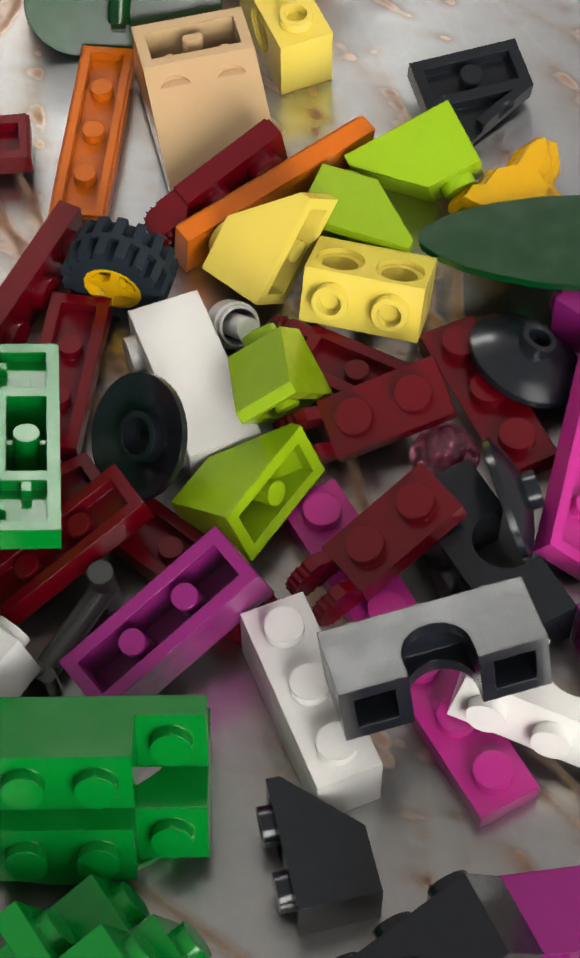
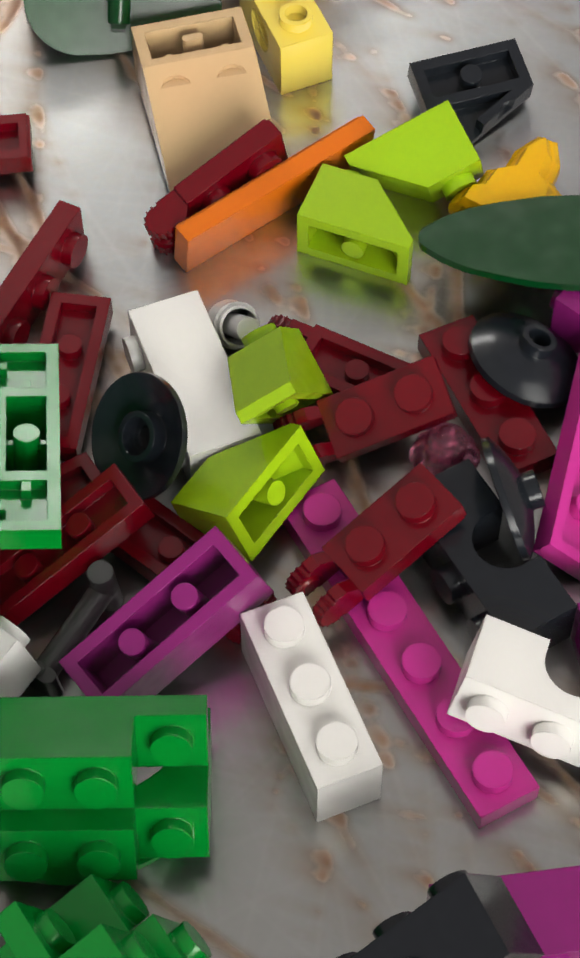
orange tile [47,45,136,225] -> none
black wheel [61,216,178,322] -> none
light yellow slope [202,192,338,305] -> none
black slope [256,776,383,936] -> none
light yellow brick [299,236,438,343] -> none
arch [316,576,552,741] -> none

